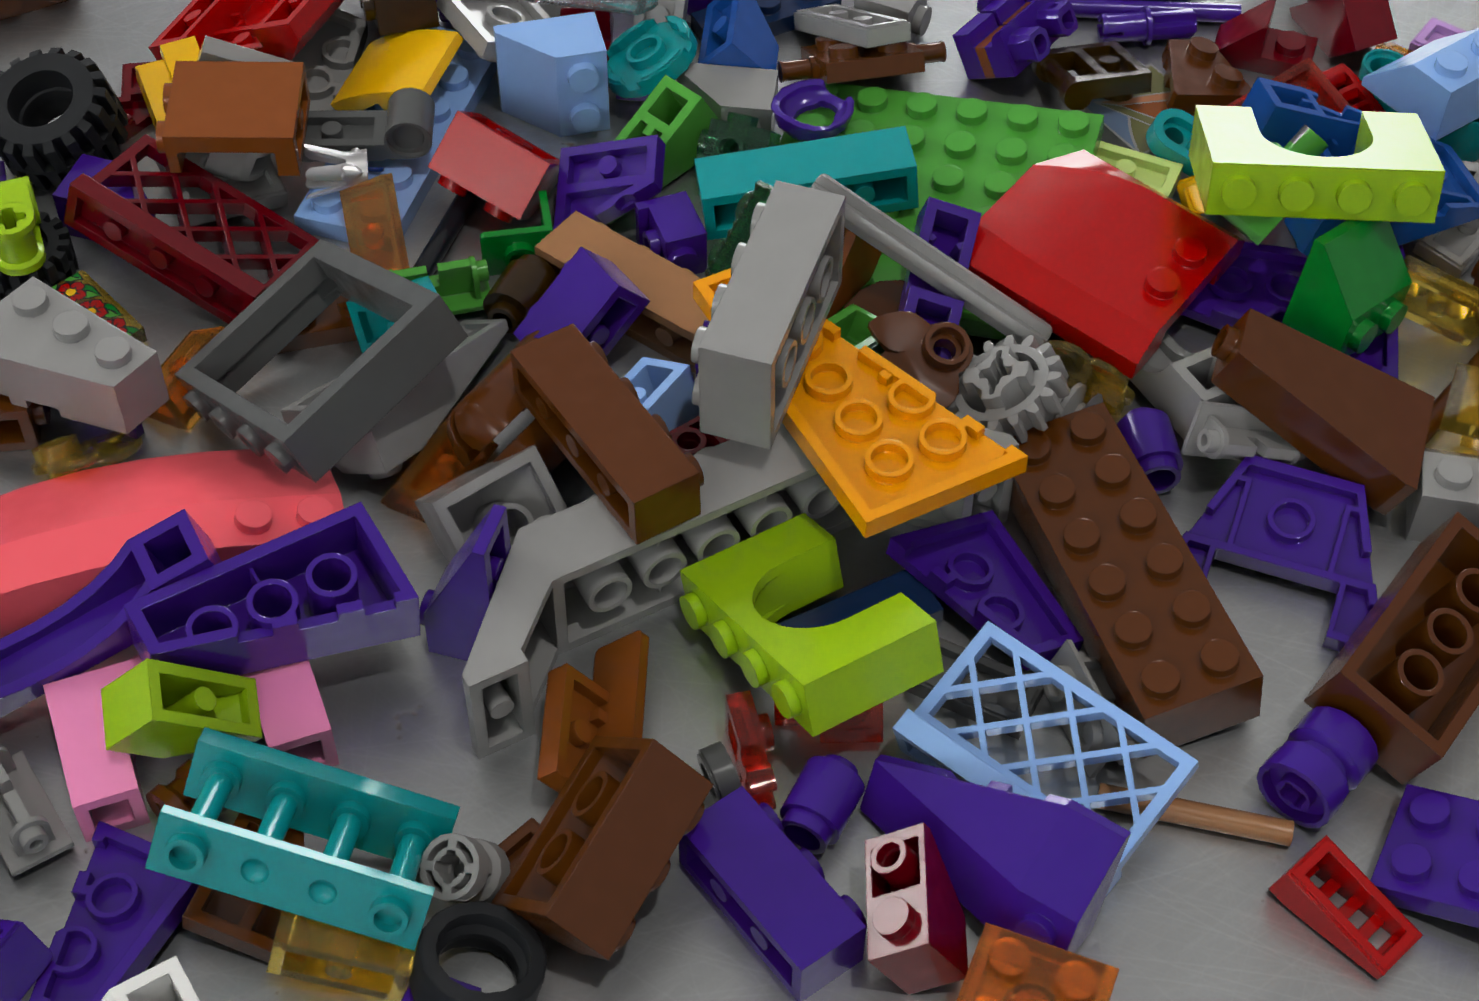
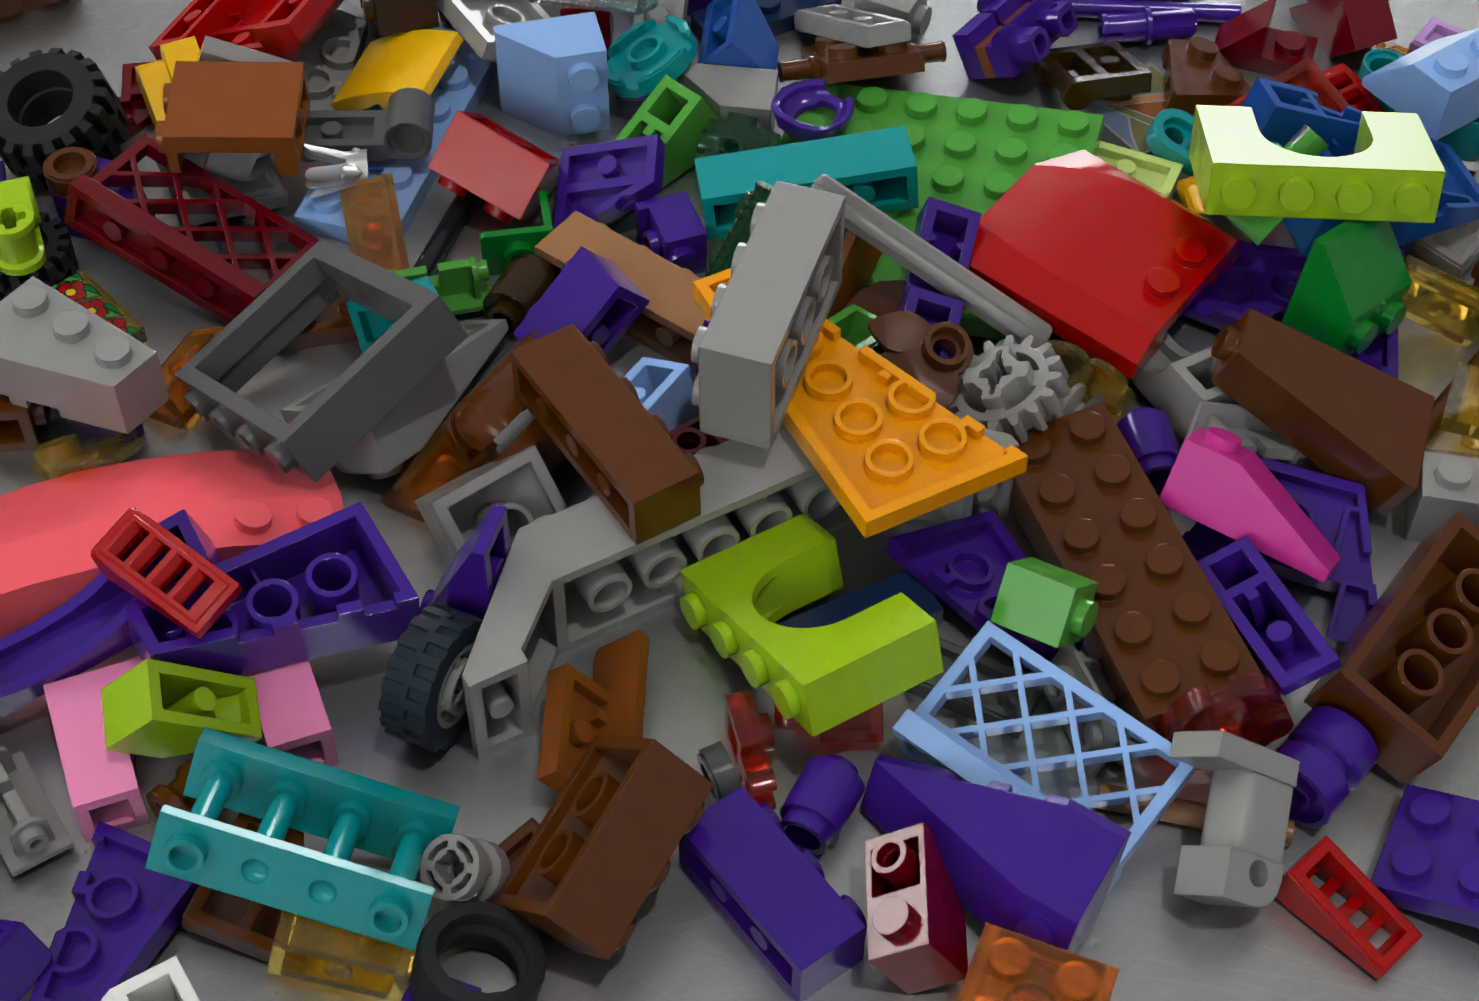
none -> reddish brown tile [43,147,100,197]
none -> red slope [90,507,243,639]
none -> black wheel [378,603,483,753]
none -> bright green brick [990,557,1099,648]
none -> dark pink slope [1159,426,1342,583]
none -> clear red plate [1159,673,1294,771]
none -> light grey piece [1170,730,1300,908]
none -> dark purple slope [1197,536,1342,696]

